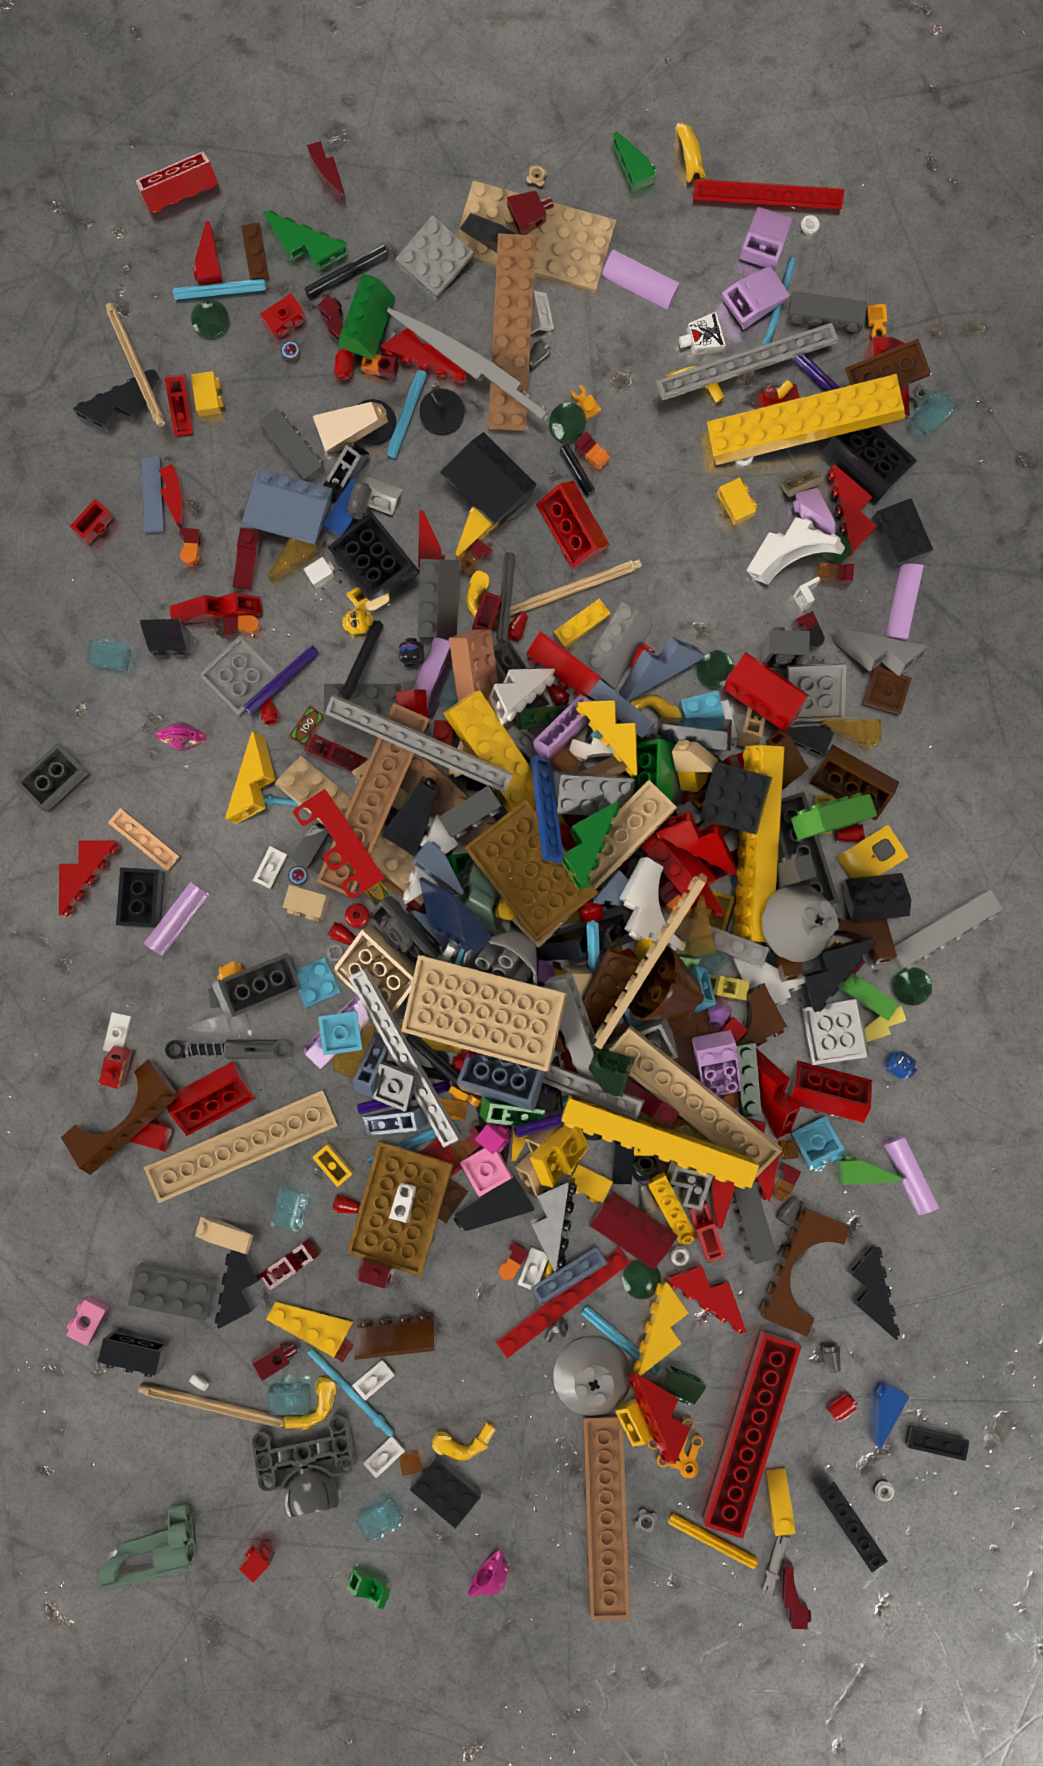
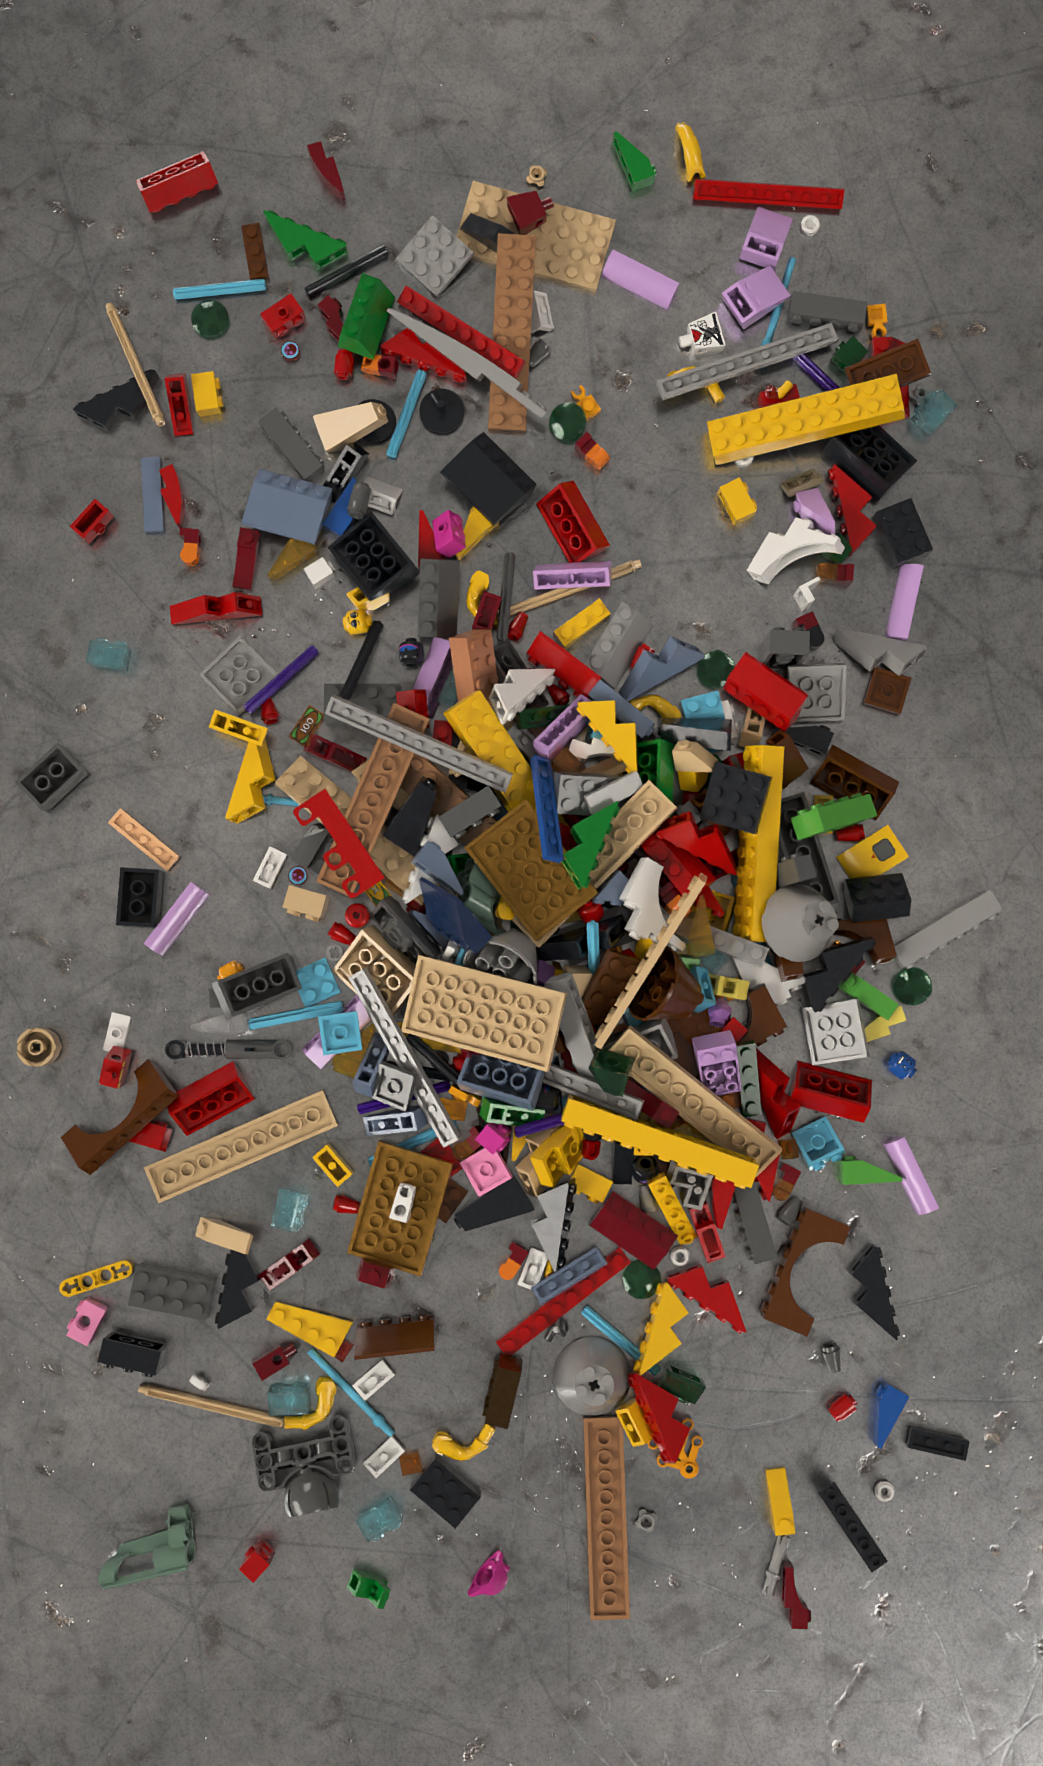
red slope [59,840,120,917] -> none
black slope [140,619,190,657] -> none
dark pink hat [156,722,207,750] -> none
red slope [193,221,223,285] -> none
leg [223,615,261,639] -> none
leg [460,539,493,576] -> none
black axle [560,444,595,495] -> none
yellow axle [668,1514,758,1569] -> none
red brick [703,1330,802,1539] -> none
clear yellow slope [820,719,882,748] -> none
none -> tan brick [17,1028,62,1067]
none -> yellow beam [59,1259,135,1297]
none -> yellow slope [209,710,268,747]
none -> medium azure axle [249,1001,343,1029]
none -> red plate [397,285,526,378]
none -> dark pink brick [432,509,466,558]
none -> dark brown brick [482,1353,523,1429]
none -> lavender brick [533,561,612,589]
none -> red tile [581,1140,601,1160]
none -> light grey tile [584,771,643,814]
none -> dark green head [831,336,869,375]

